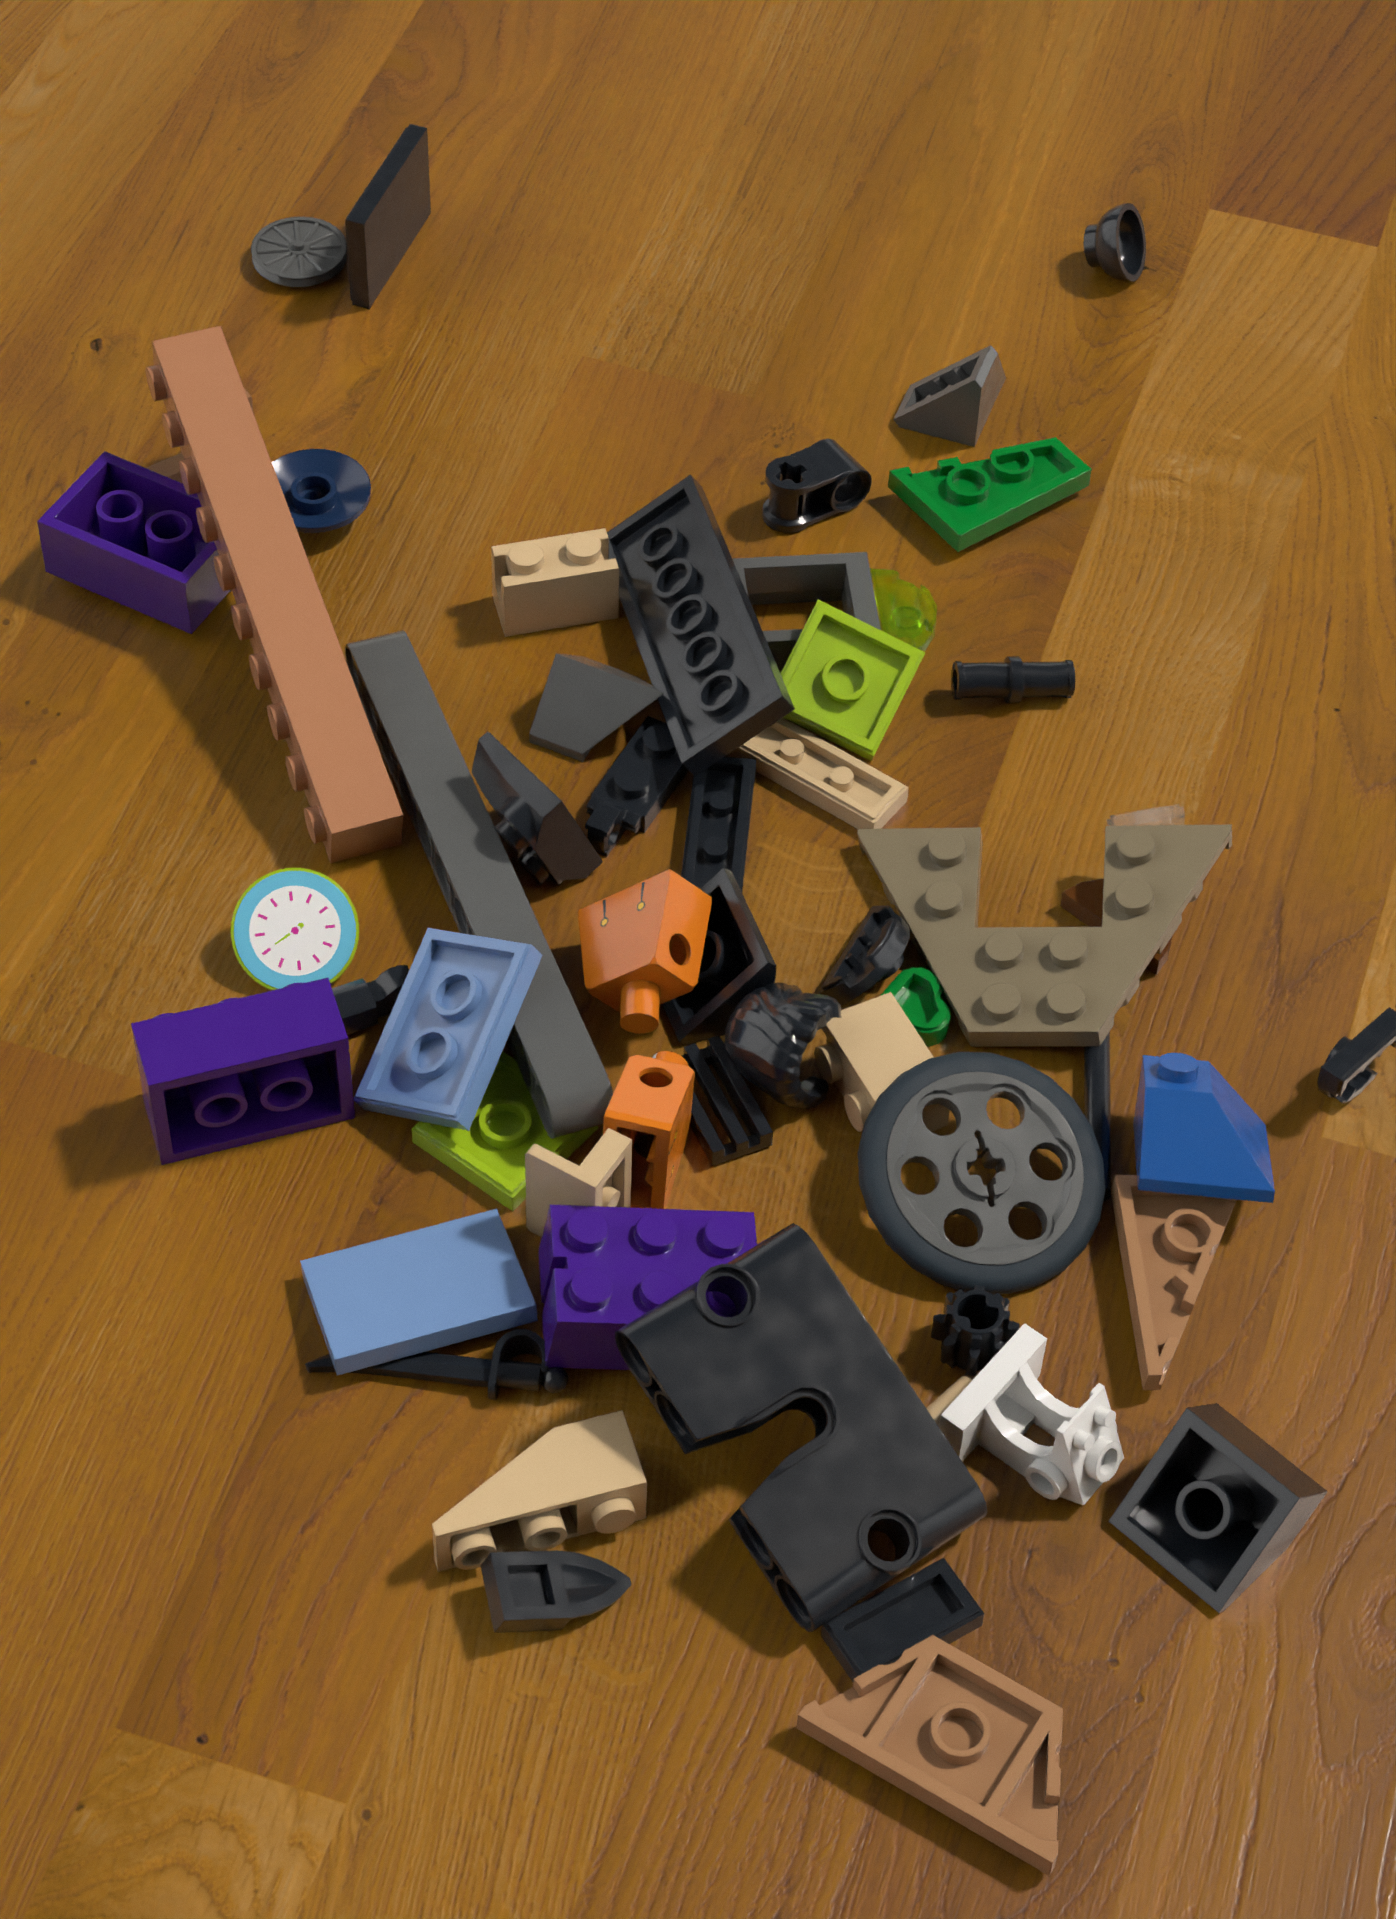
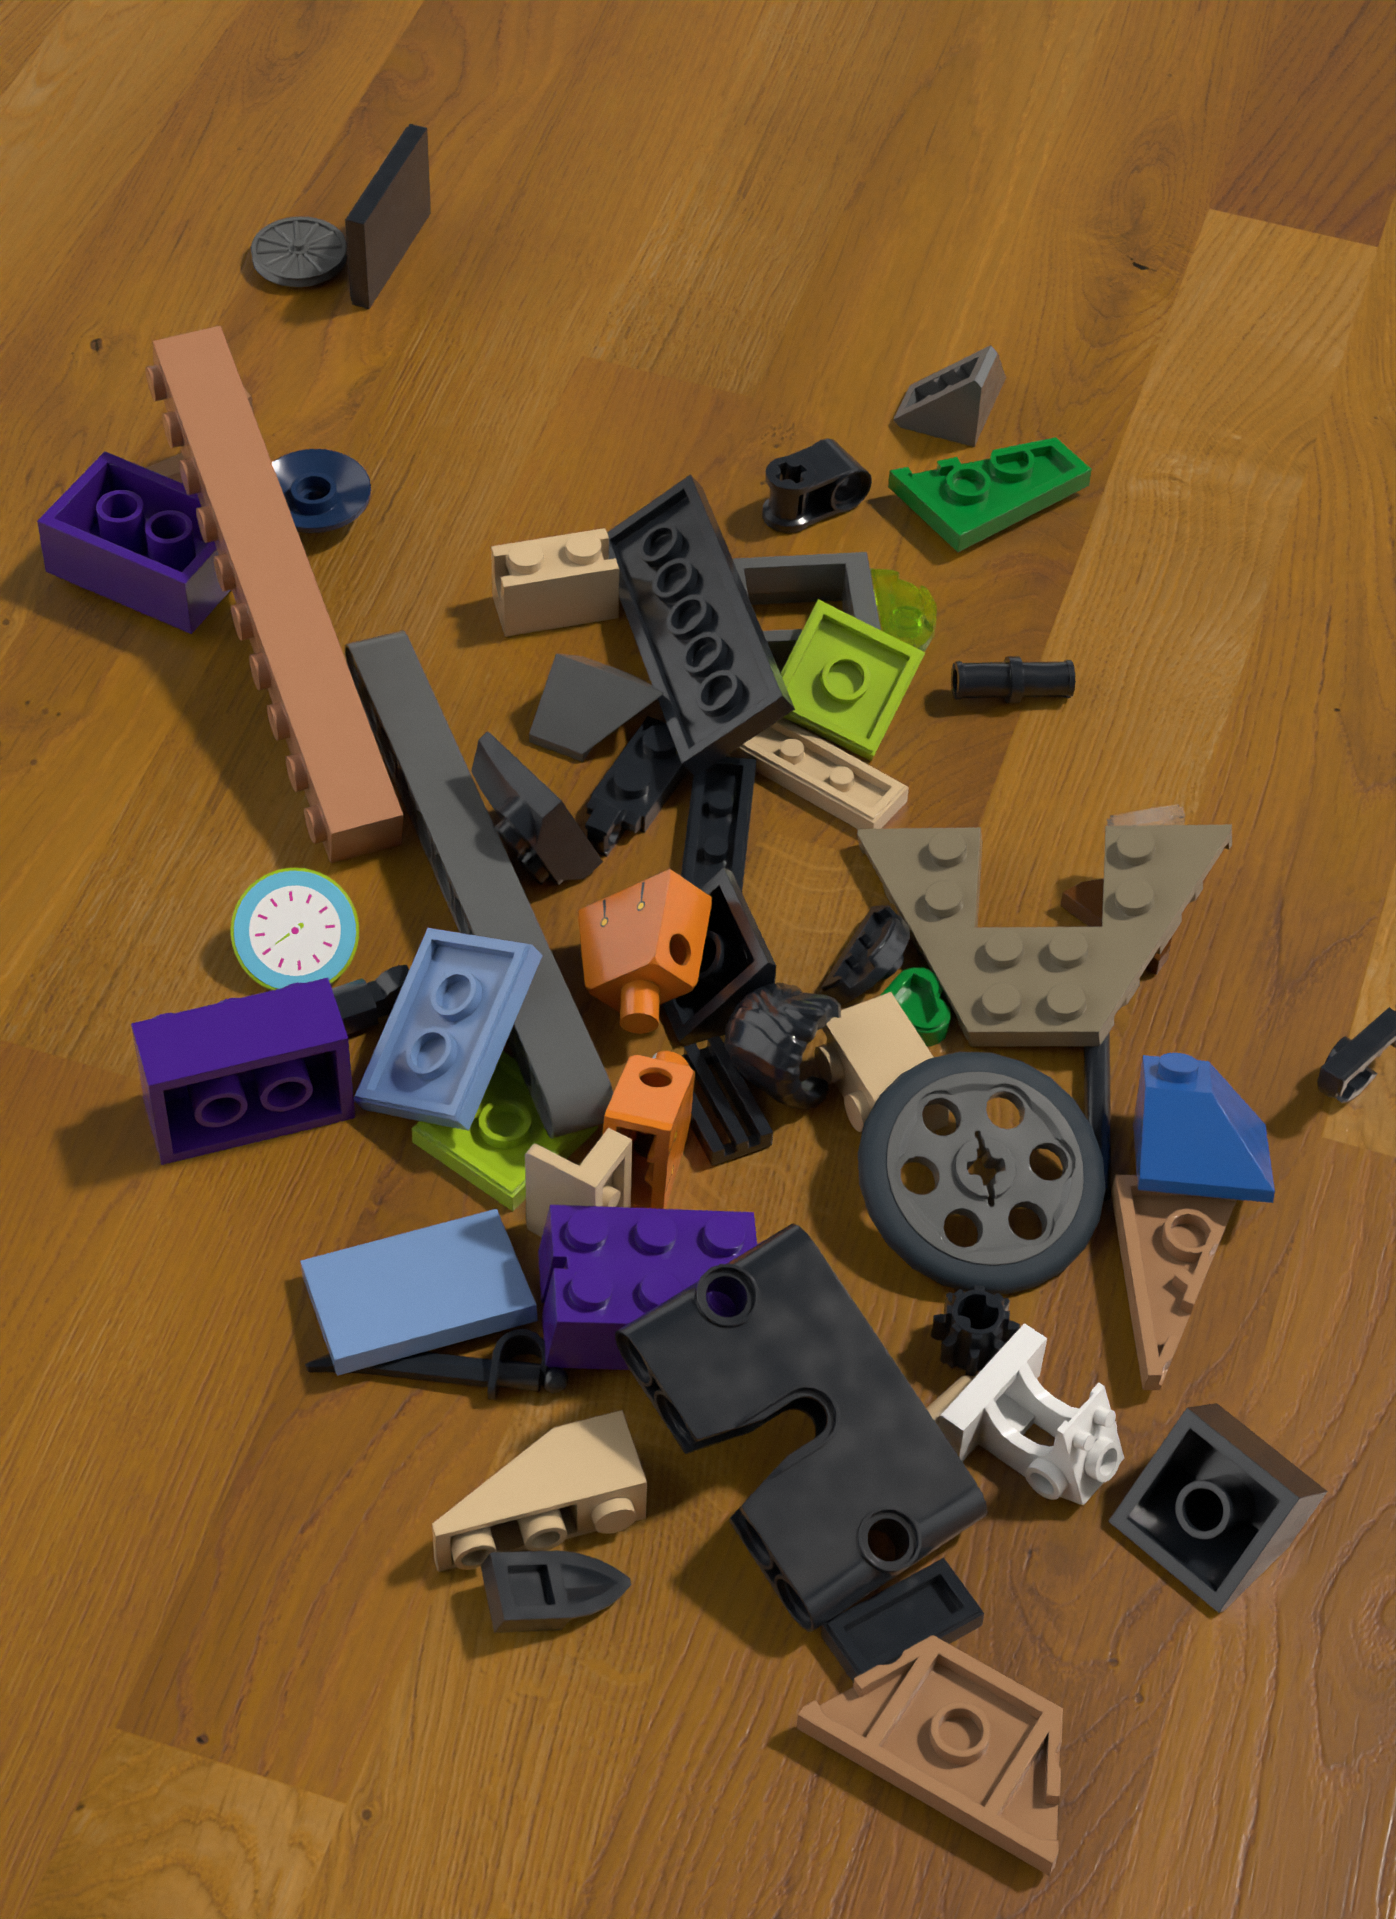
black piece [1083,203,1146,281] -> none

